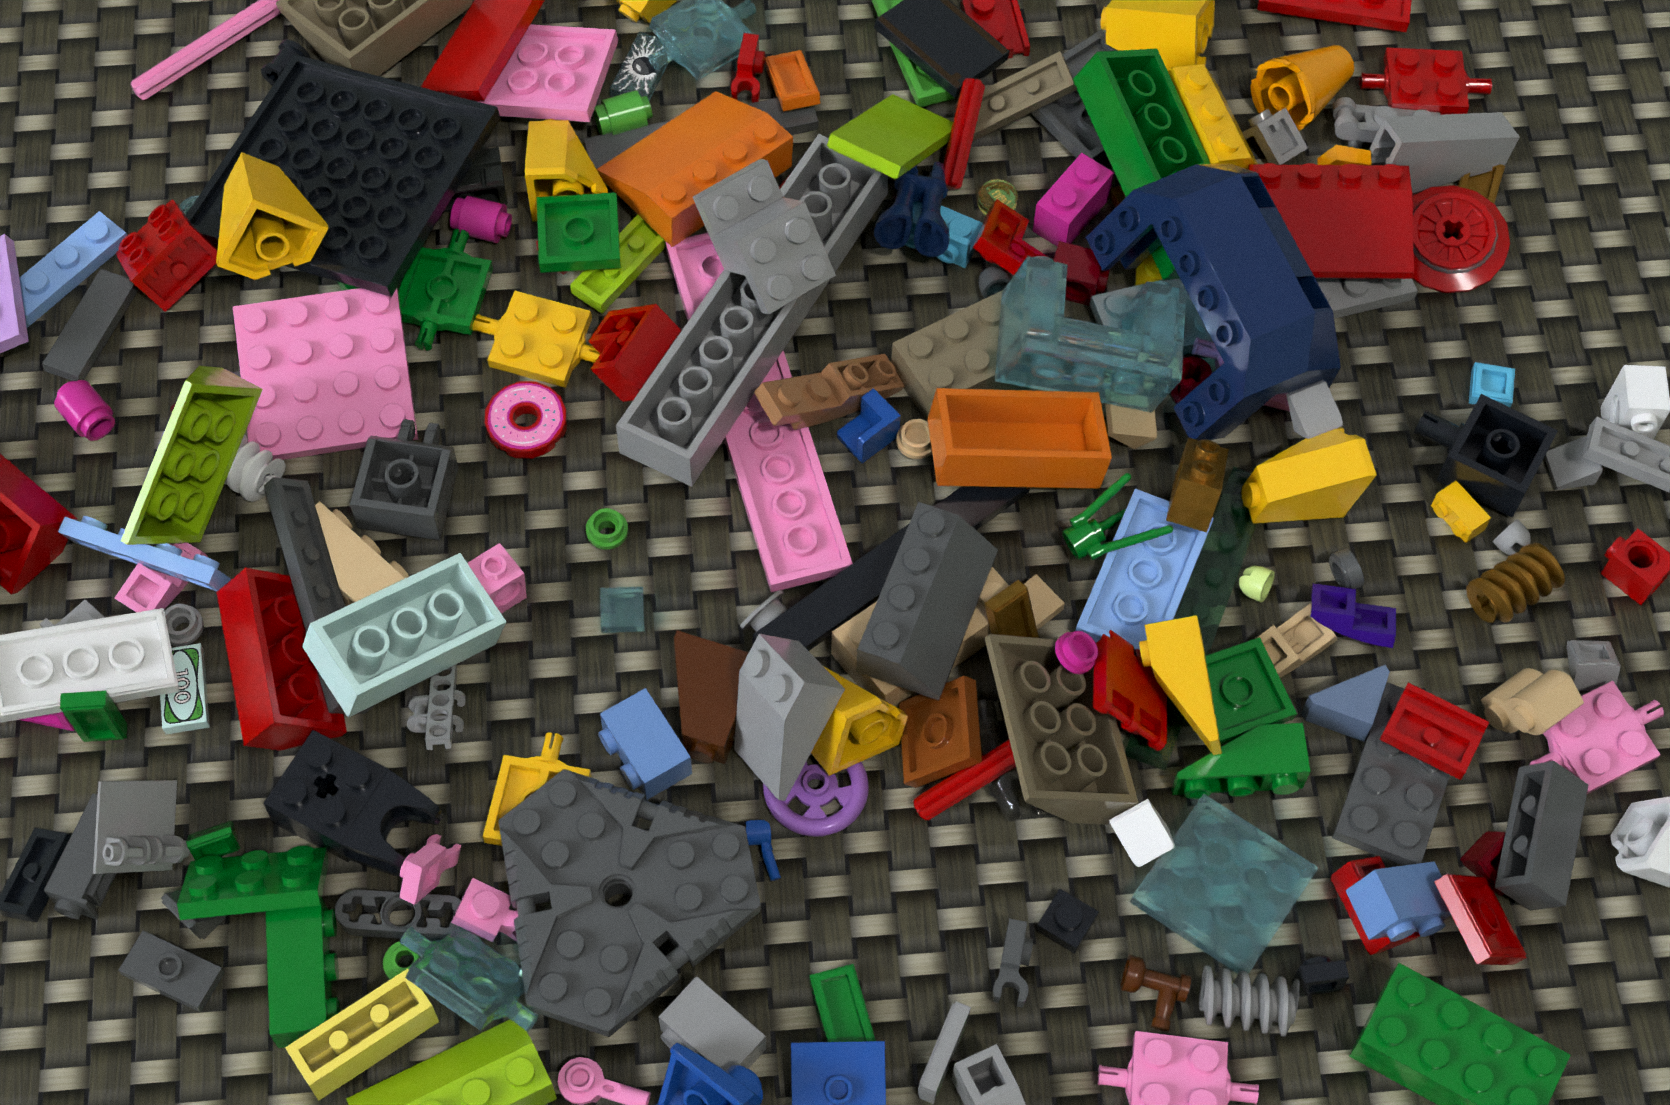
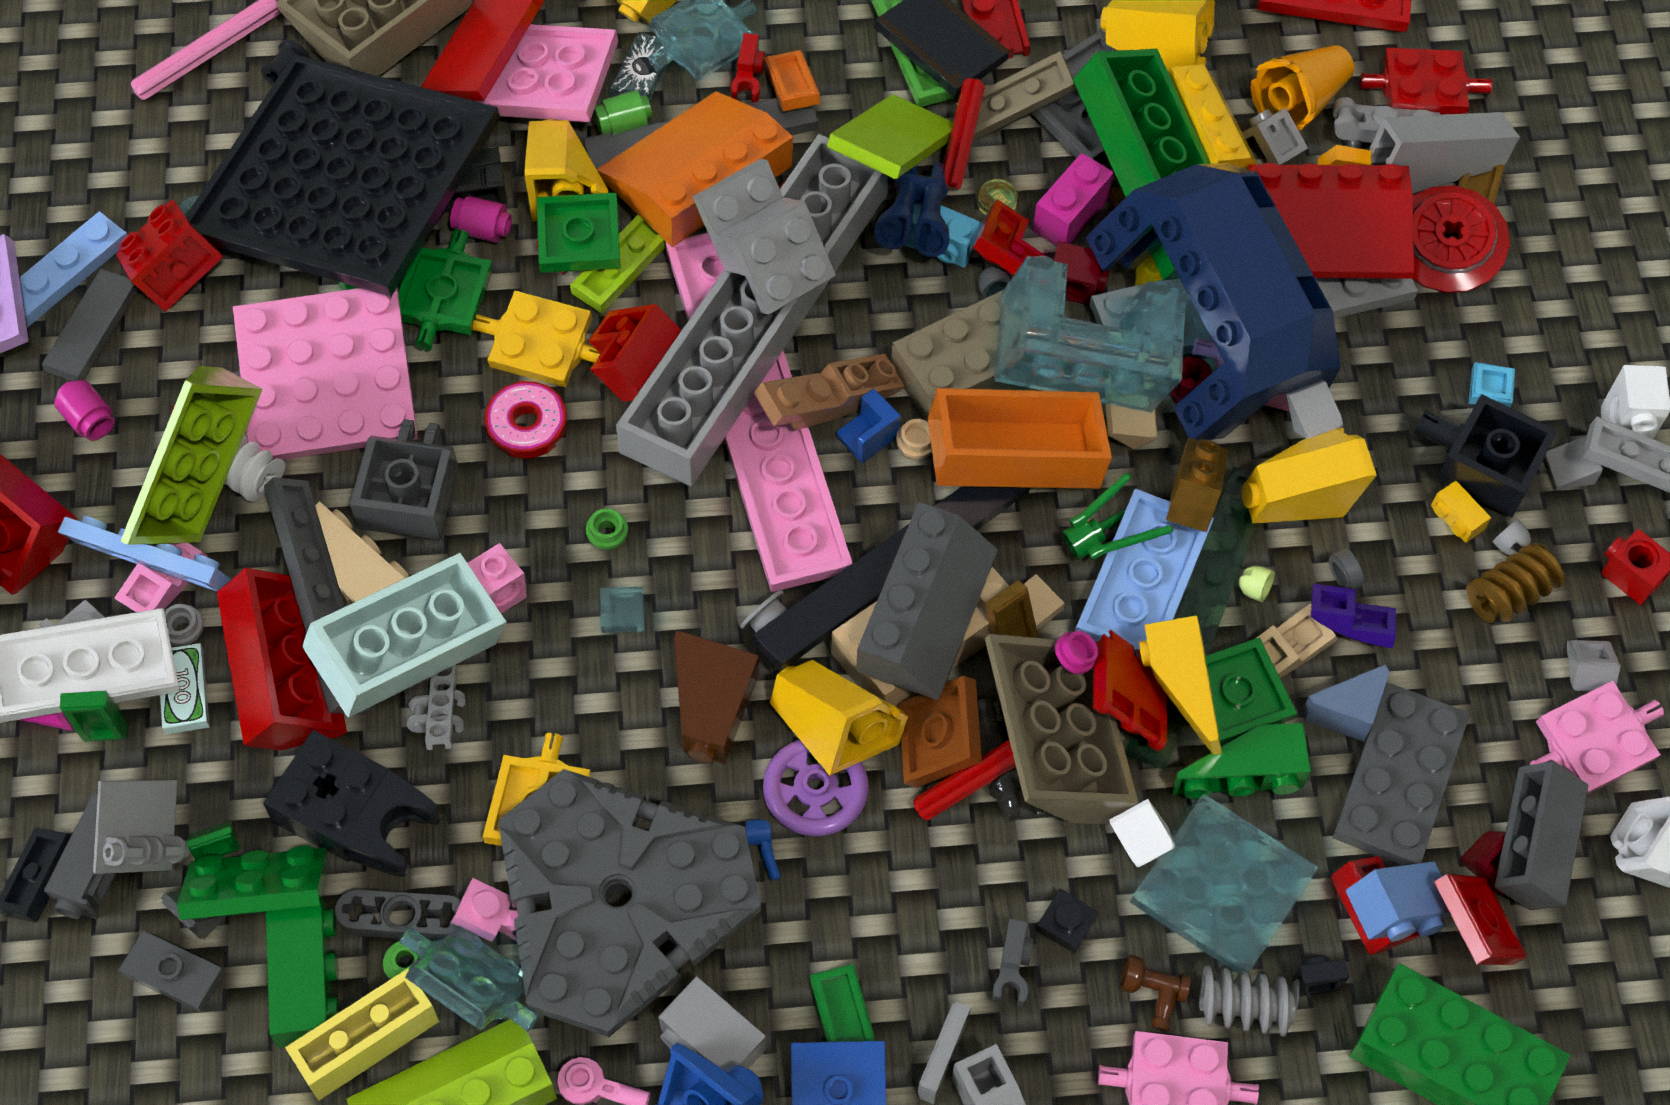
yellow slope [216,152,329,280] -> none
bright pink plate [399,834,461,905] -> none
medium blue brick [598,688,692,800] -> none
light grey slope [734,634,845,801] -> none
red plate [1379,682,1489,780] -> none
tan brick [1481,668,1584,735] -> none

